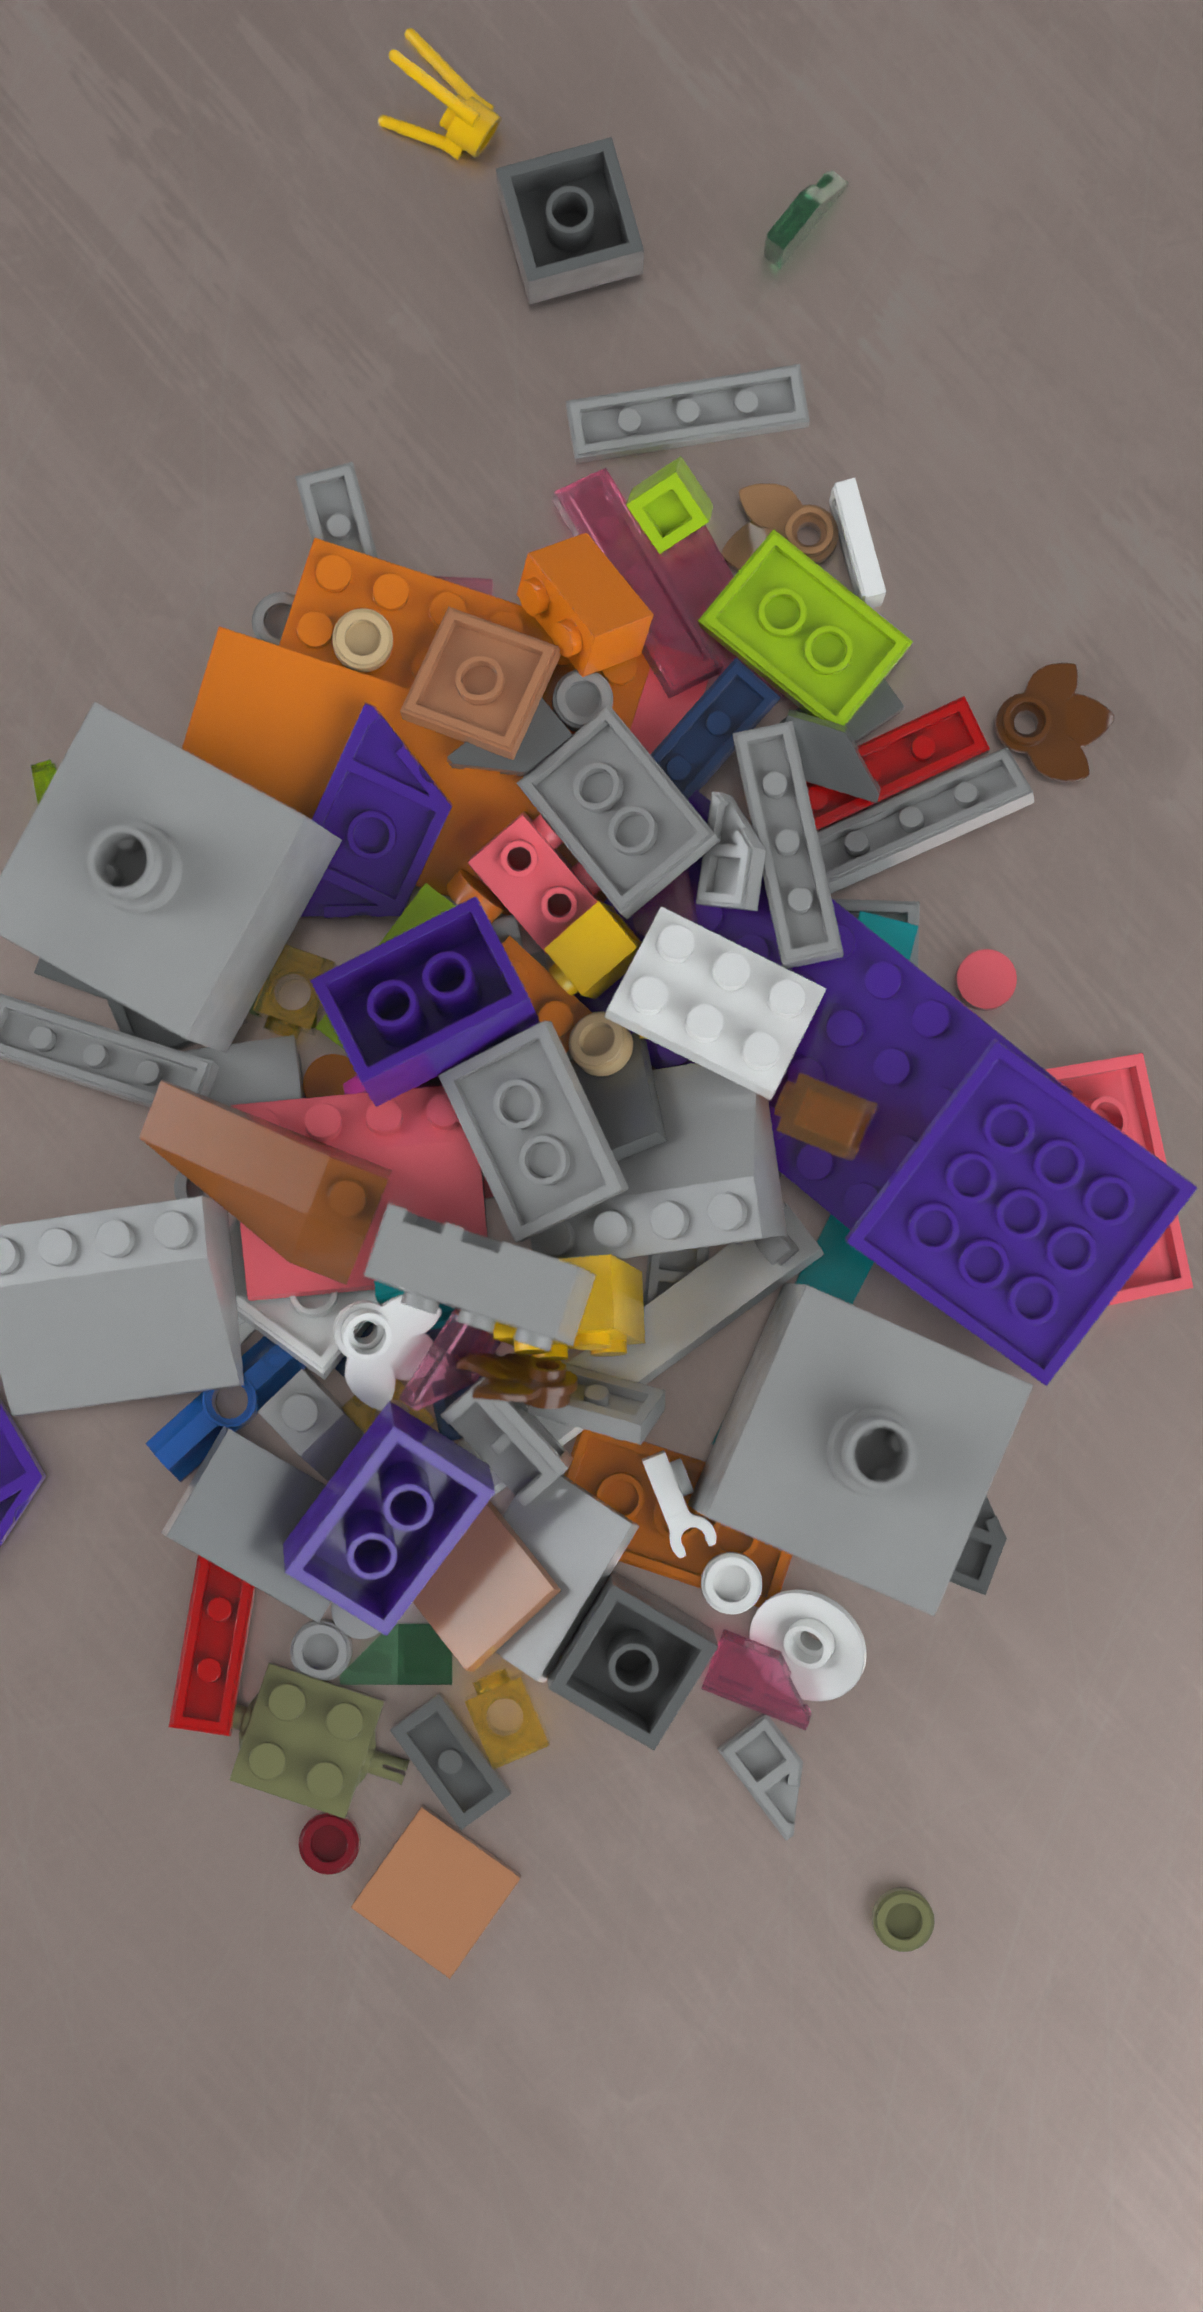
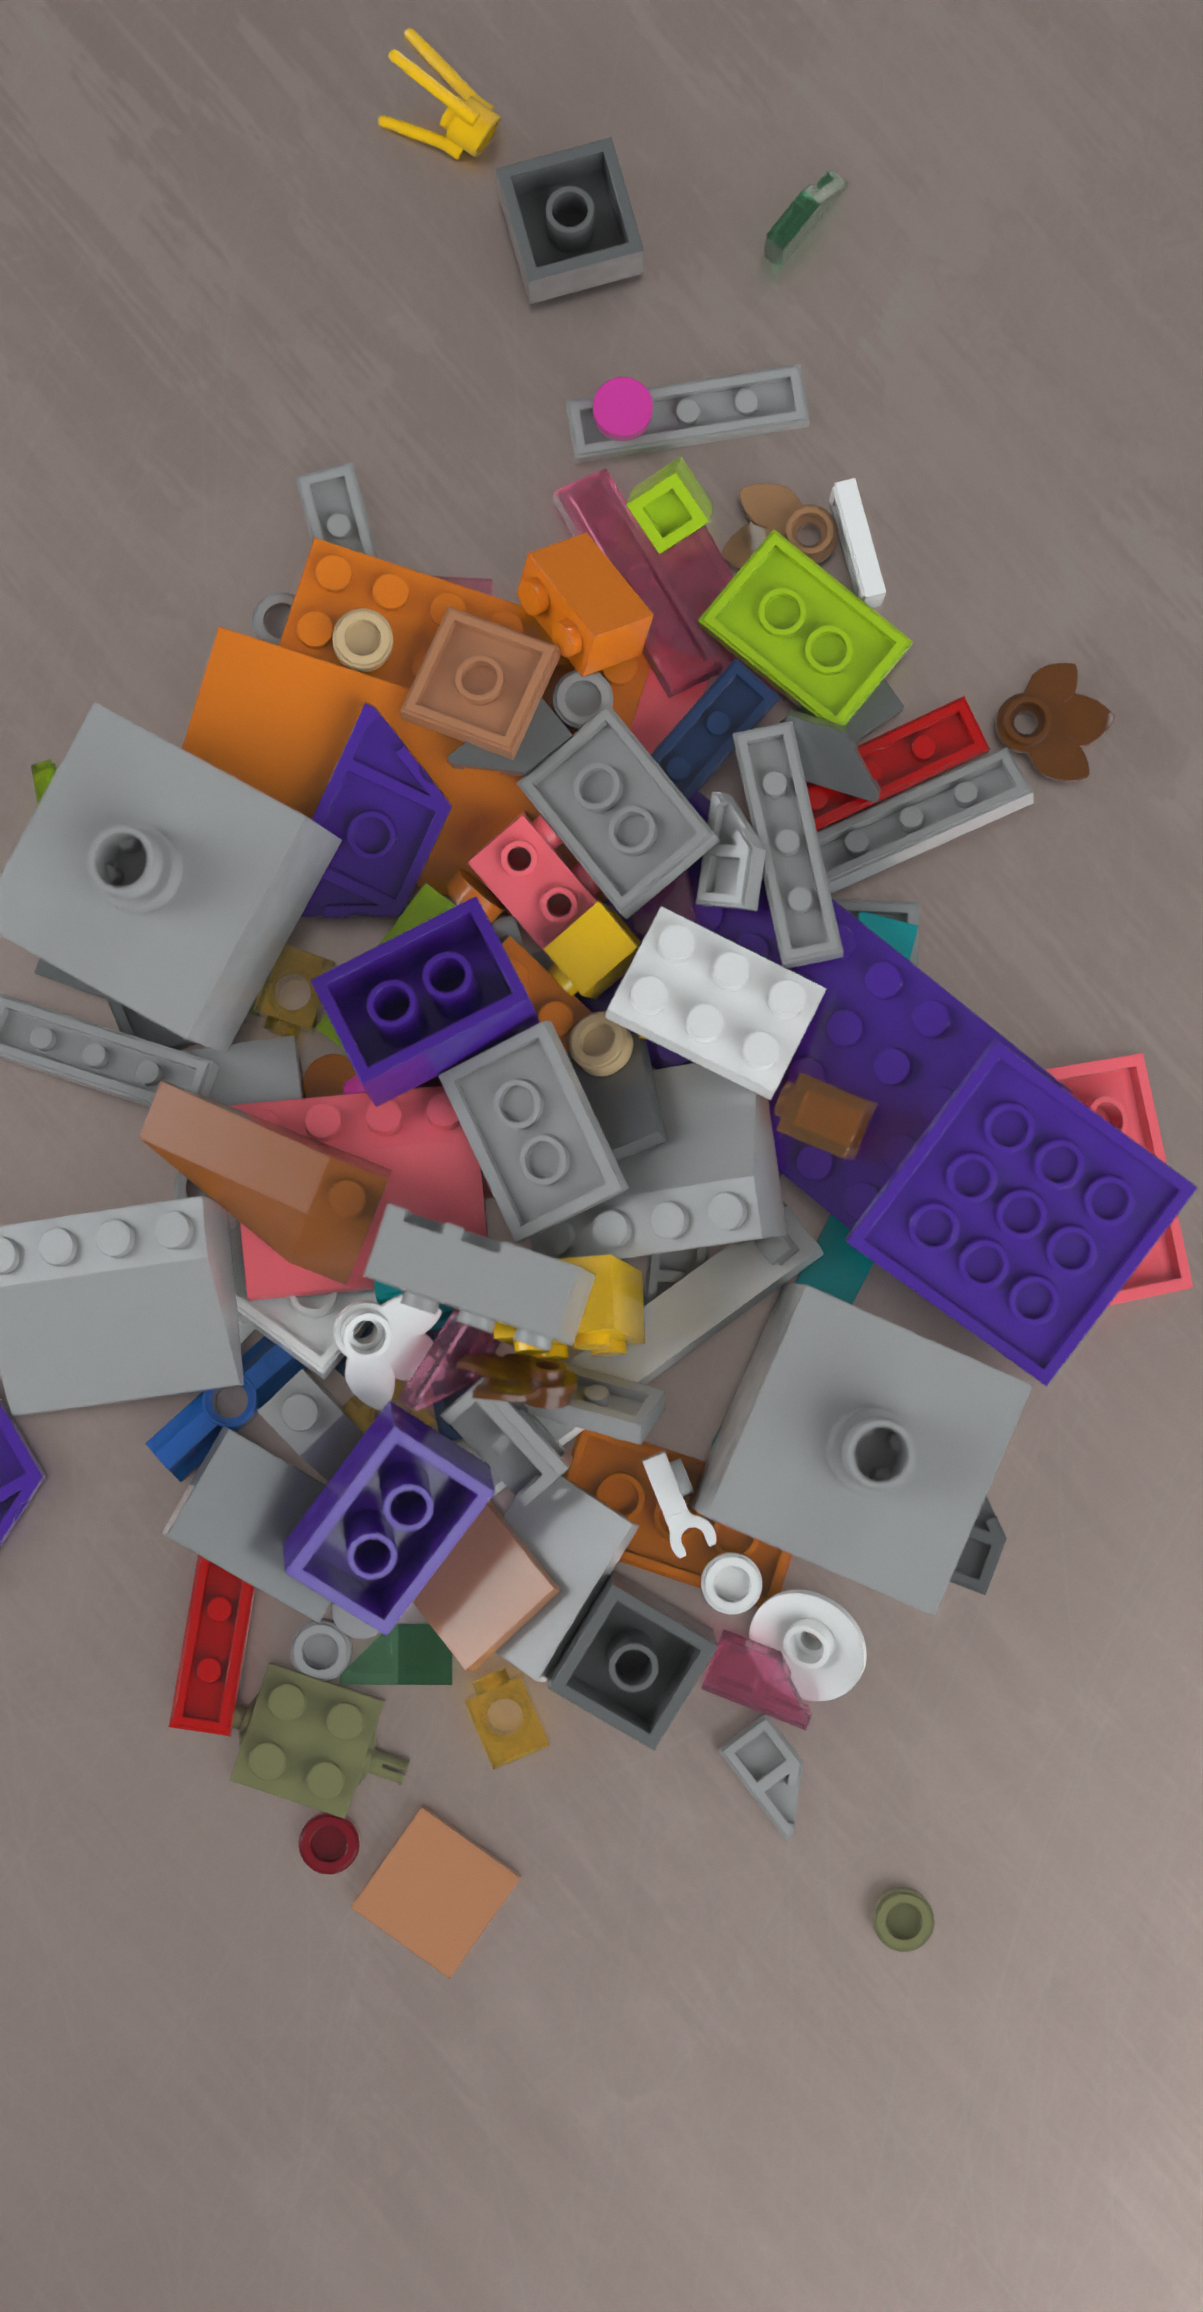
dark grey plate [390,1692,511,1830] -> none
coral tile [955,949,1017,1011] -> none
none -> dark pink tile [593,377,653,441]

